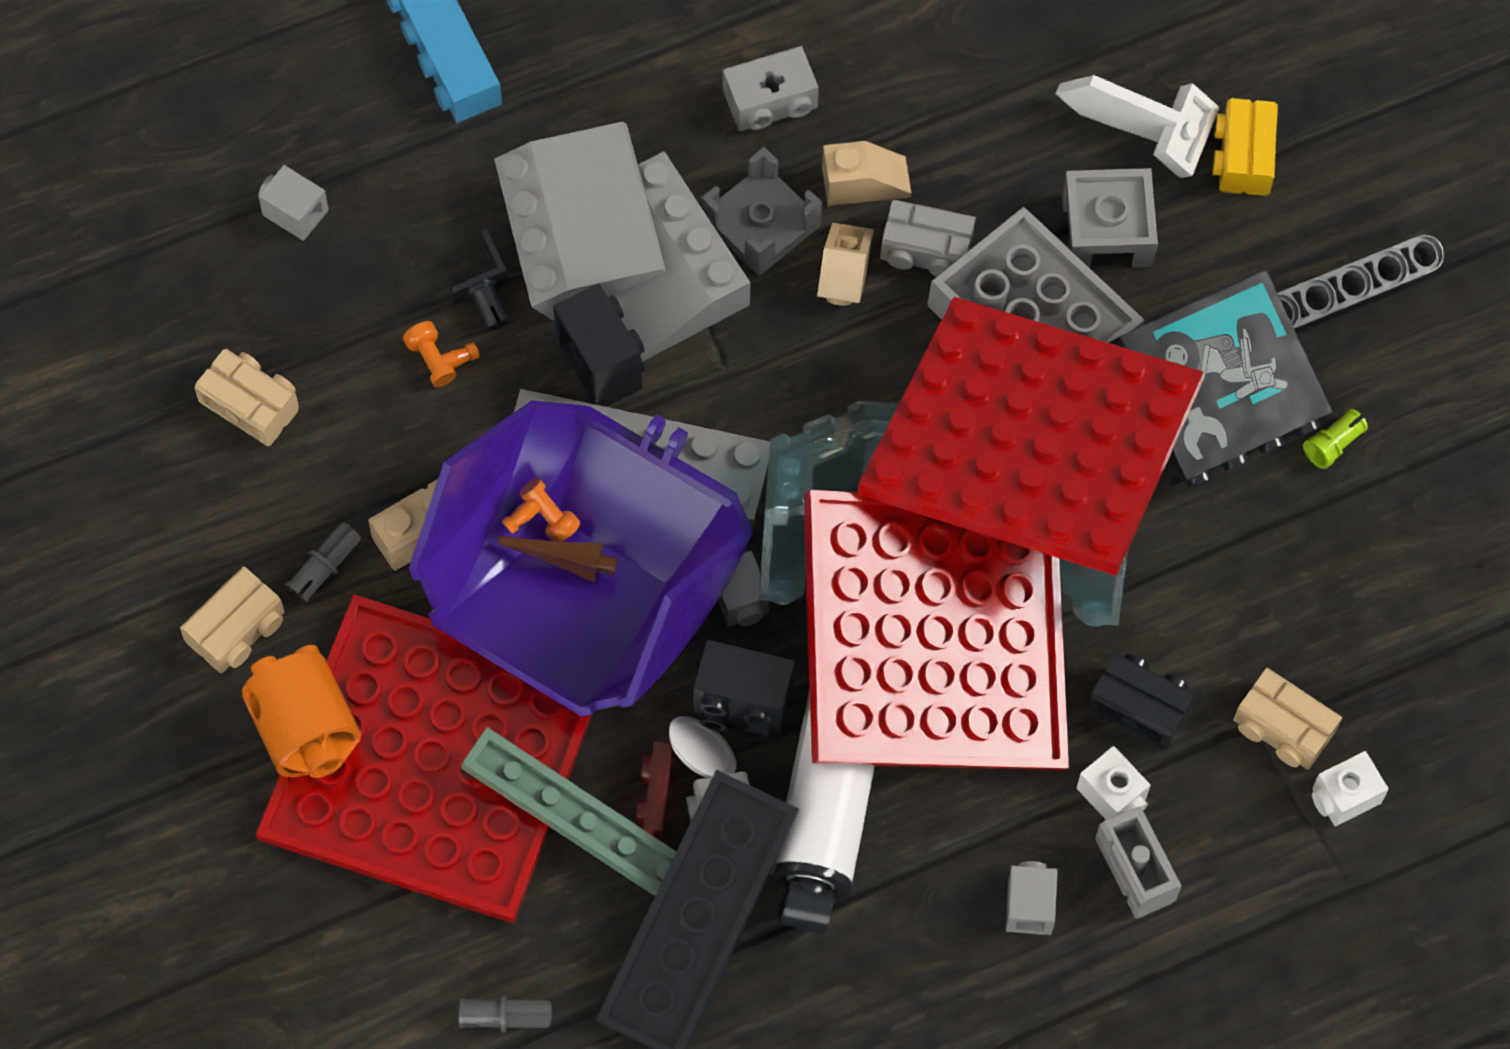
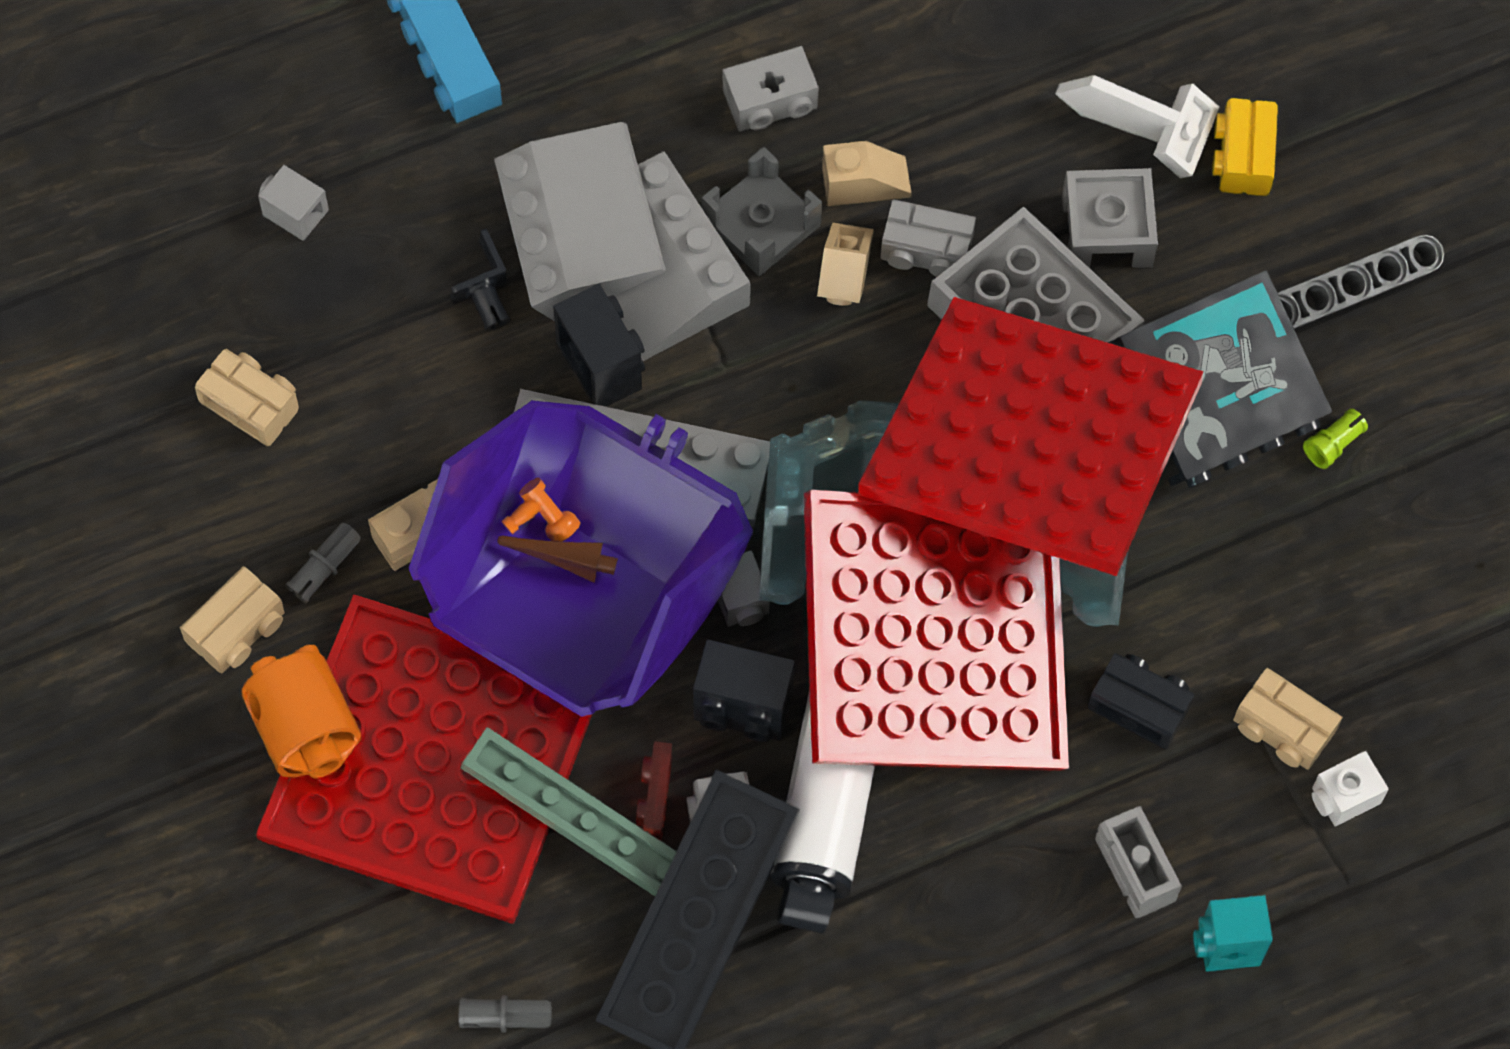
orange piece [402,321,479,387] -> none
white piece [669,716,737,778] -> none
light grey brick [1006,861,1057,935] -> none
white brick [1077,746,1150,820] -> none
none -> teal brick [1193,895,1273,972]

